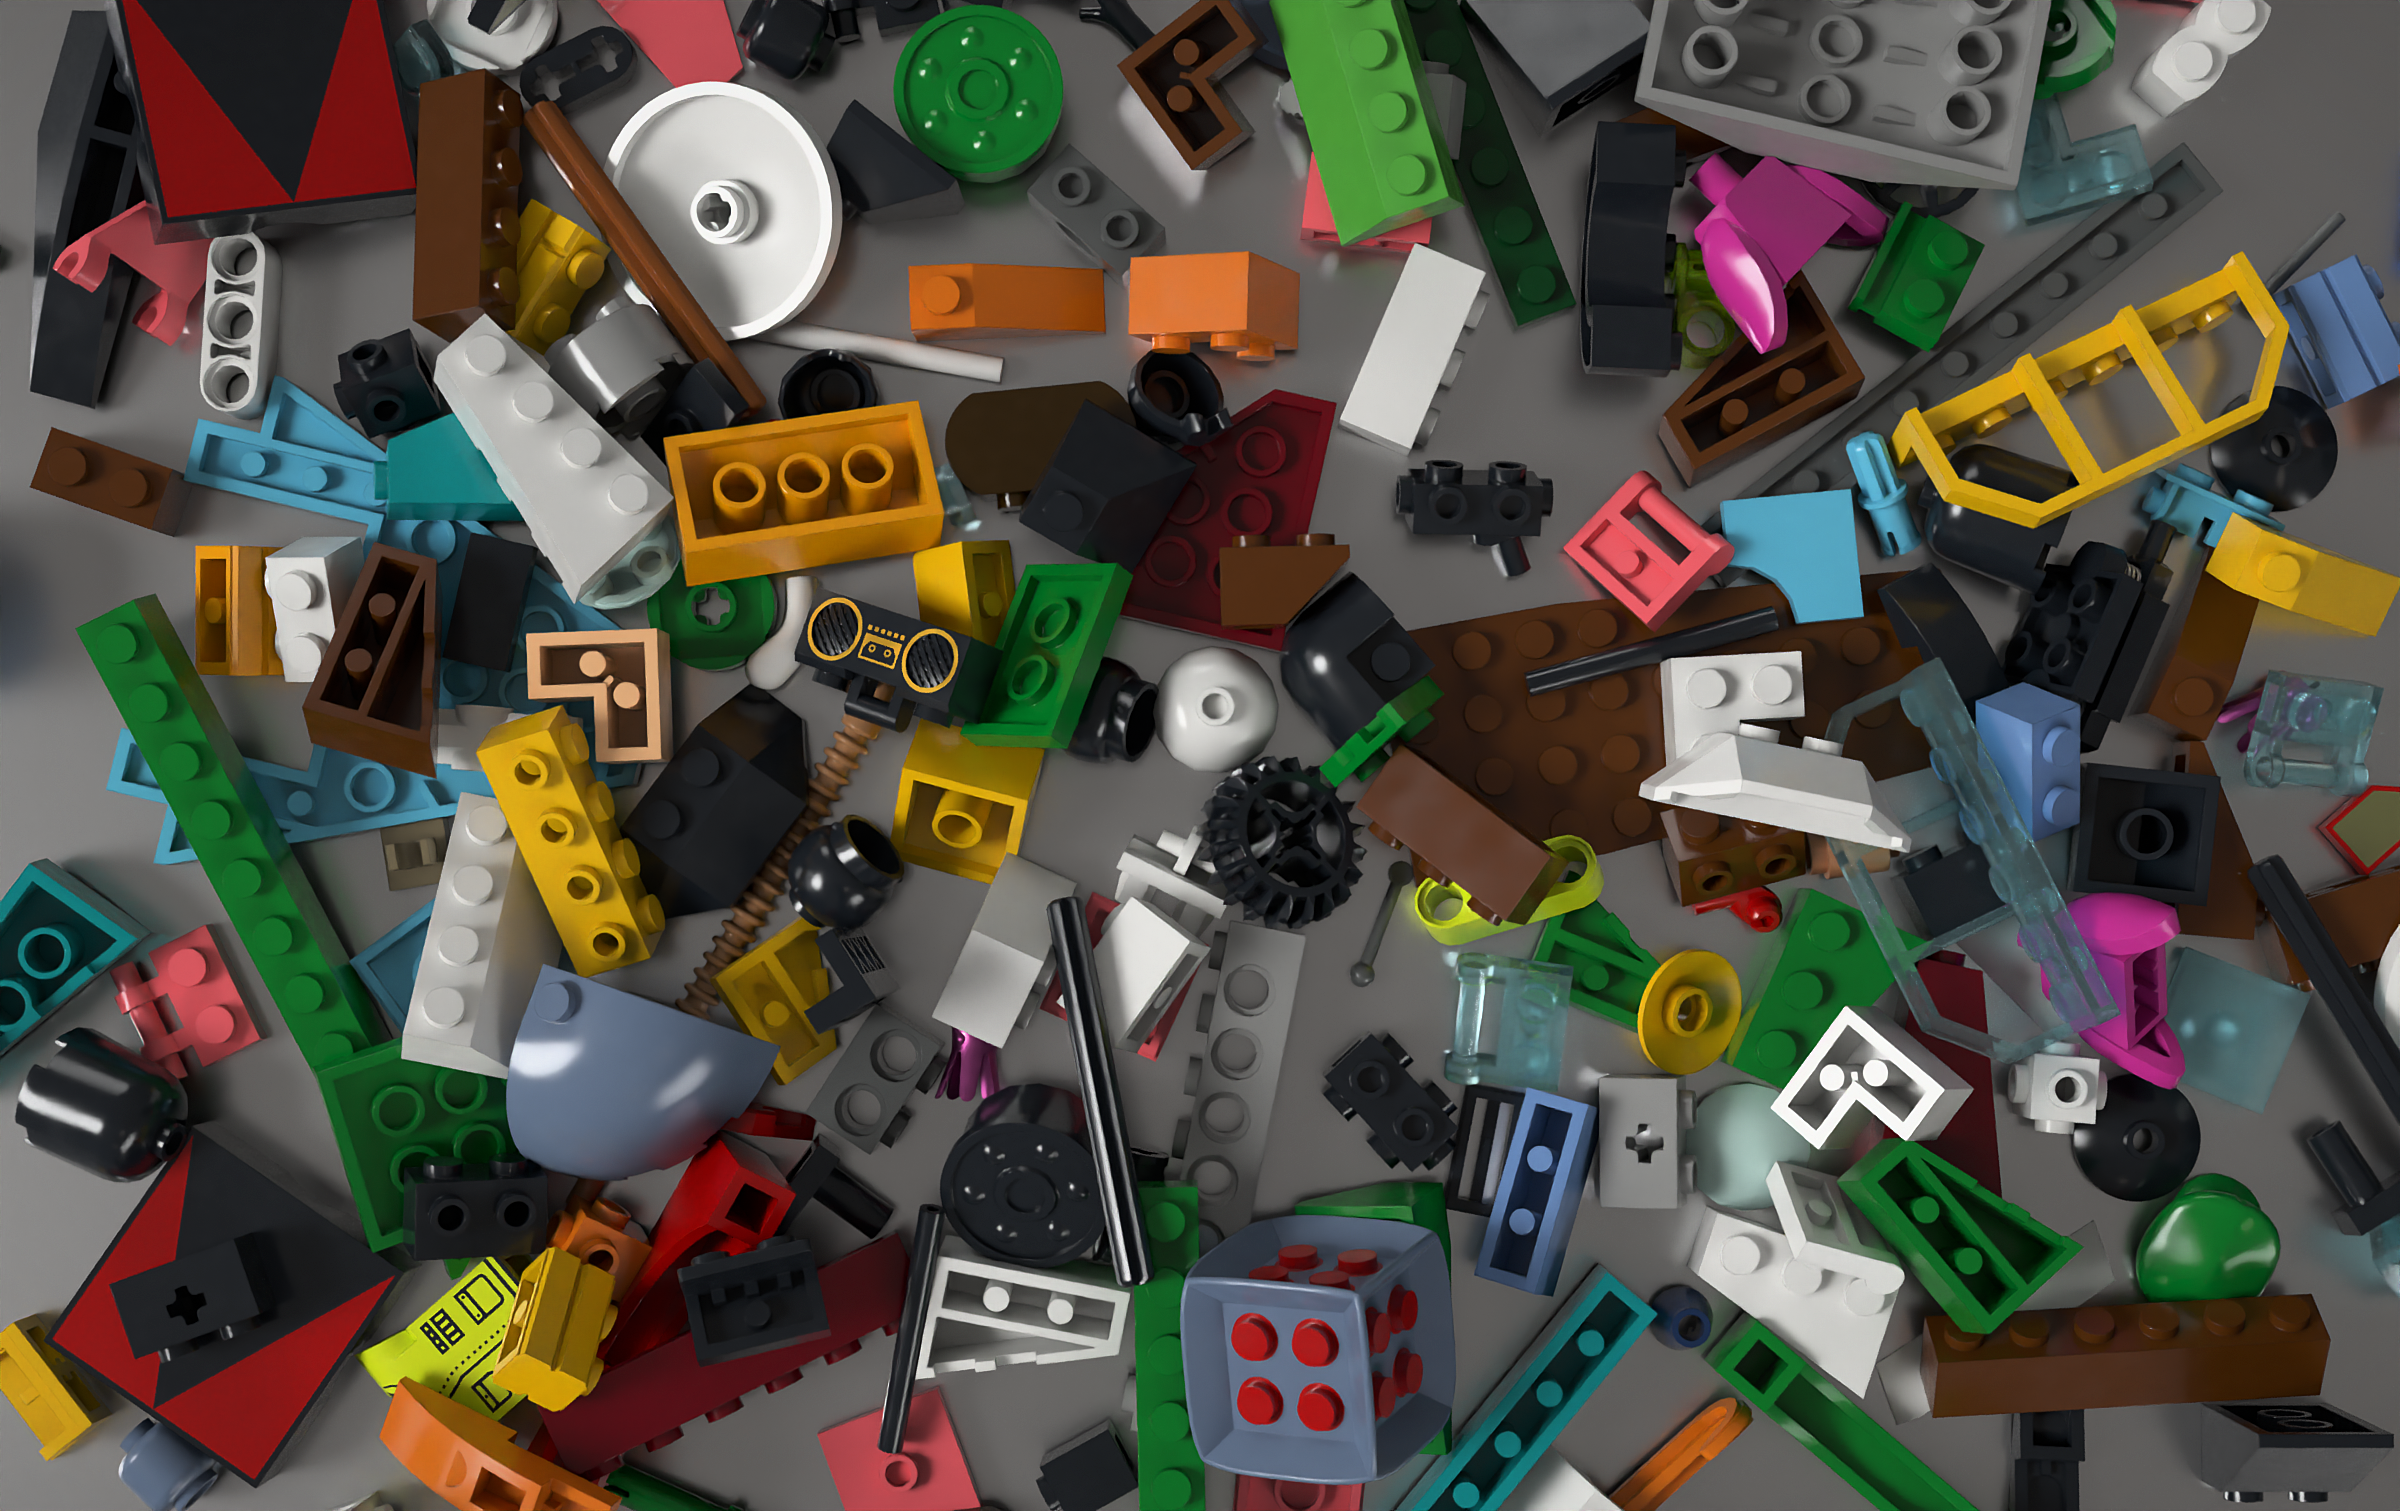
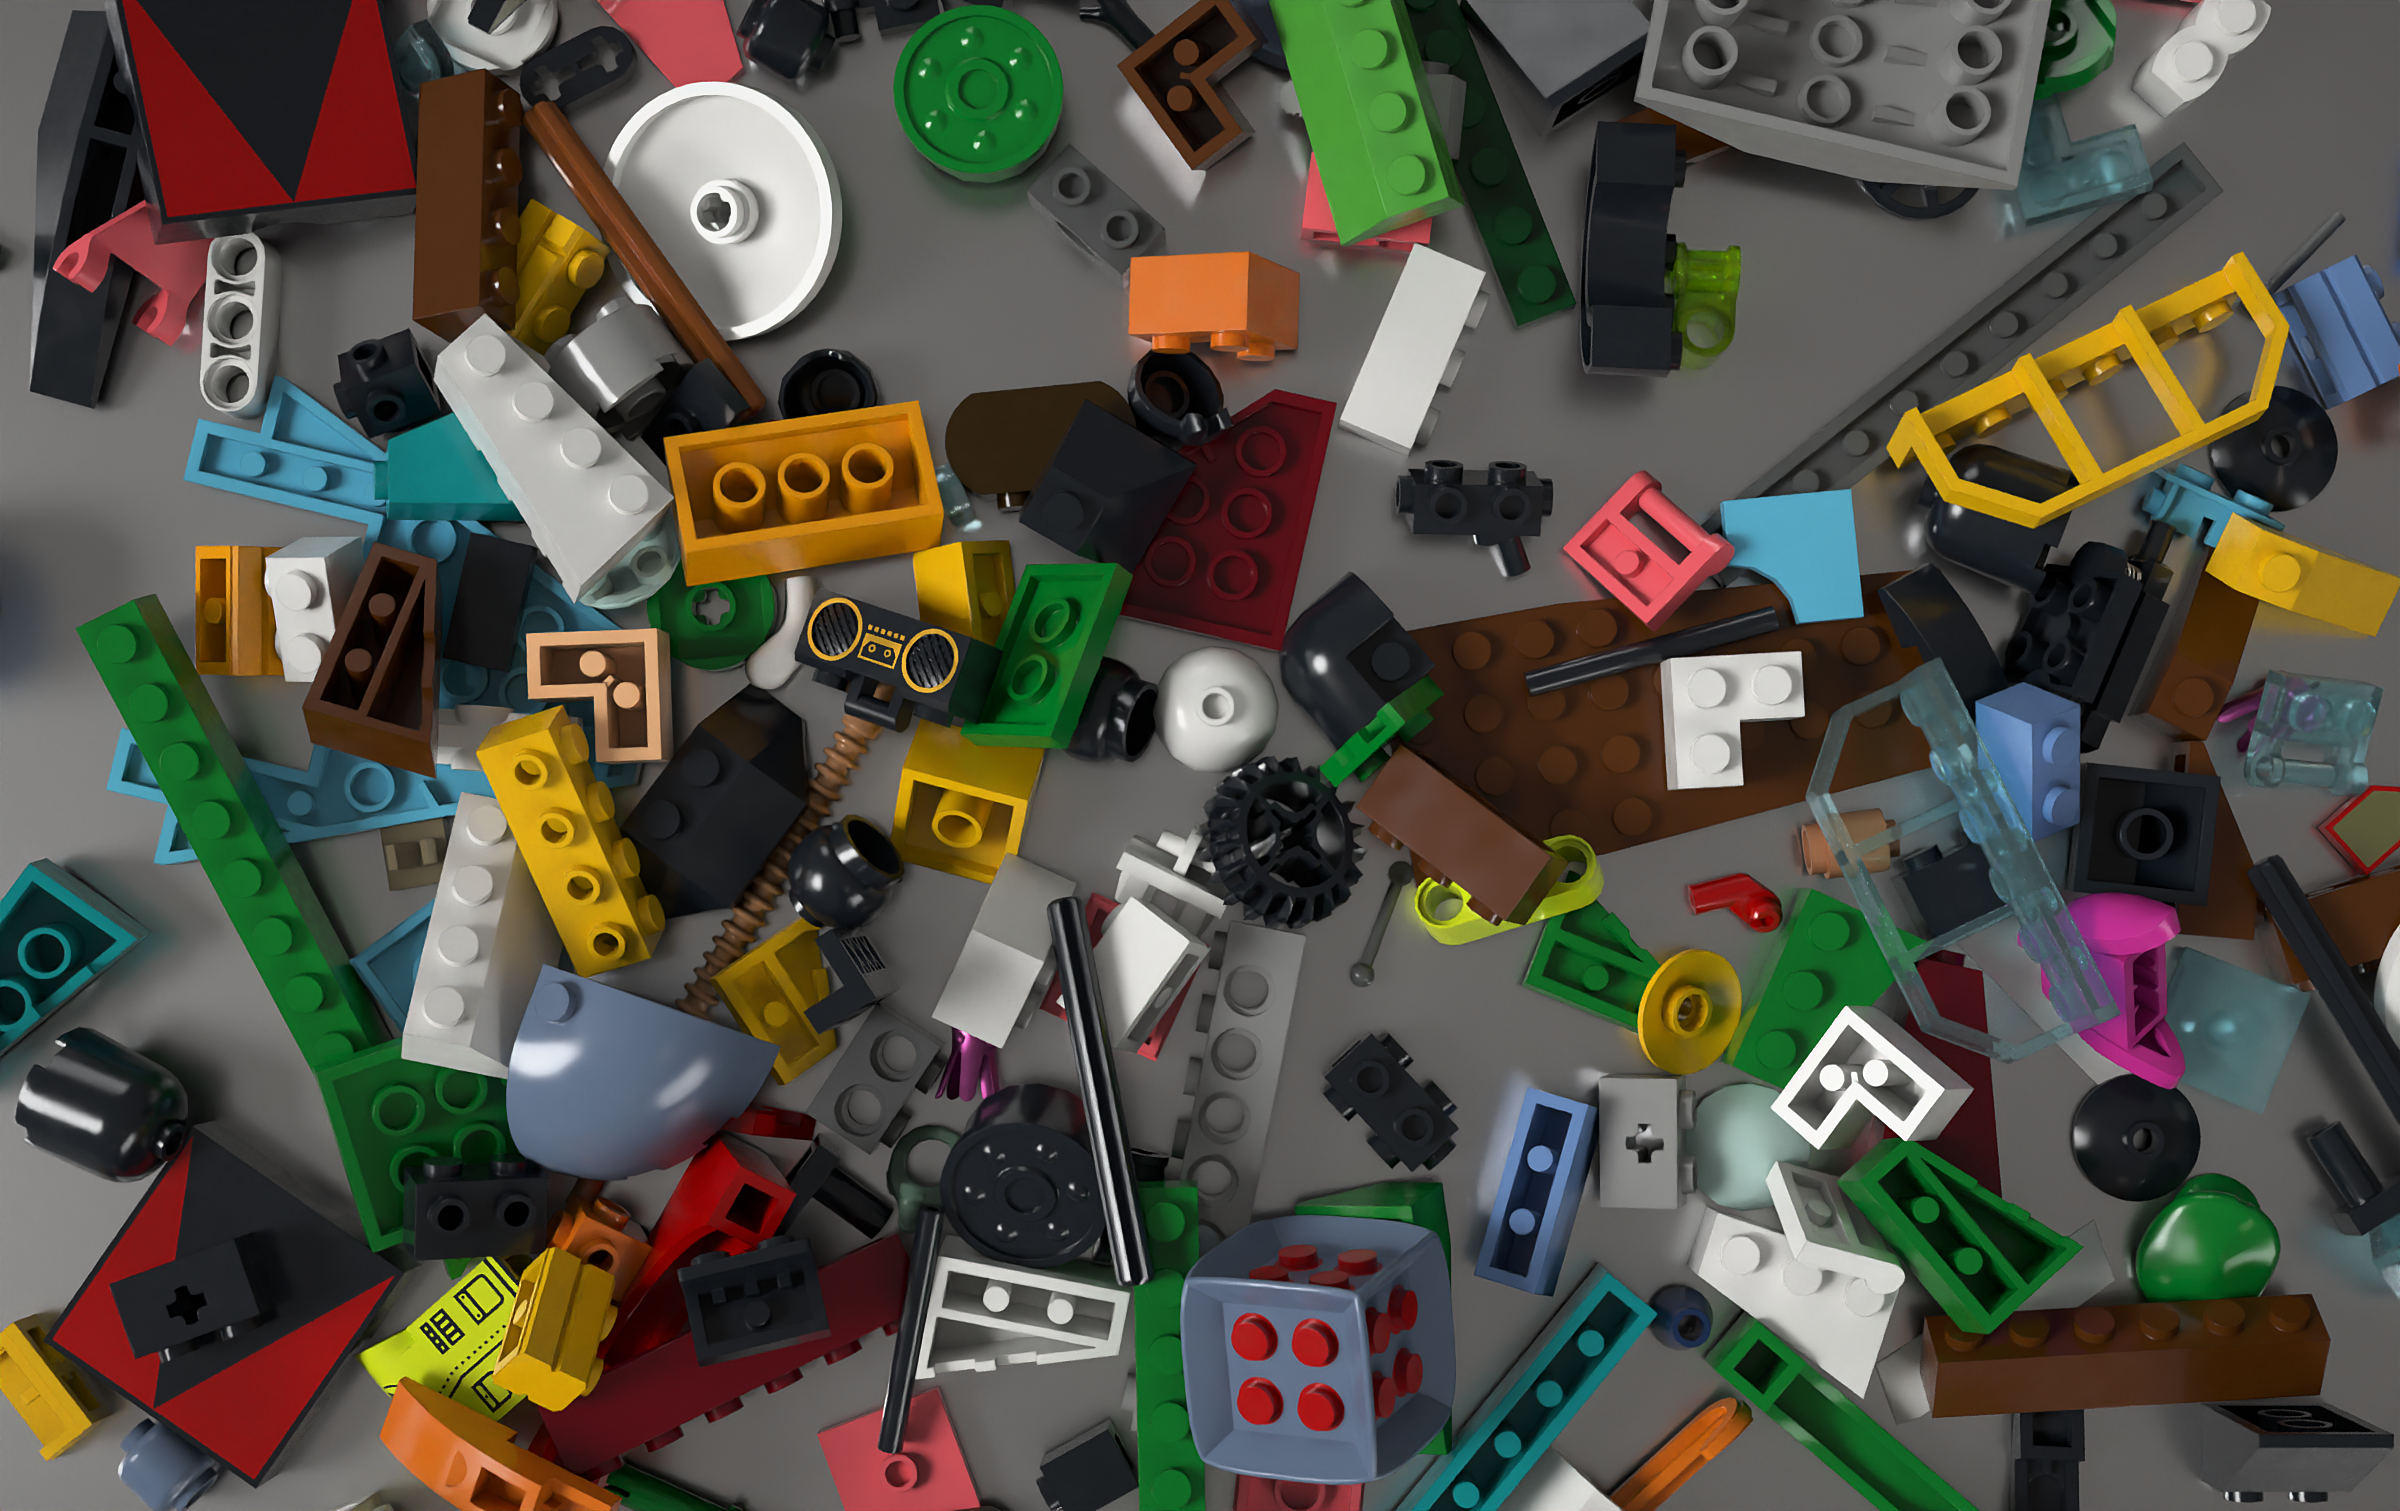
reddish brown brick [30,427,193,537] -> none
coral plate [109,924,267,1081] -> none
white bar [751,320,1005,383] -> none
black slope [826,99,966,225] -> none
orange slope [908,263,1106,342] -> none
reddish brown slope [1219,533,1350,630] -> none
clear light blue plate [1443,952,1574,1092] -> none
black tile [1444,1081,1526,1218] -> none
white wedge [1638,723,1912,853] -> none
reddish brown wedge [1658,269,1865,488] -> none
reddish brown brick [1660,807,1806,907] -> none
dark pink torso [1689,152,1890,354] -> none
medium azure axle [1846,431,1922,556] -> none
green plate [1847,201,1985,353] -> none
white brick [2008,1040,2107,1134] -> none
none -> sand green piece [886,1125,960,1234]

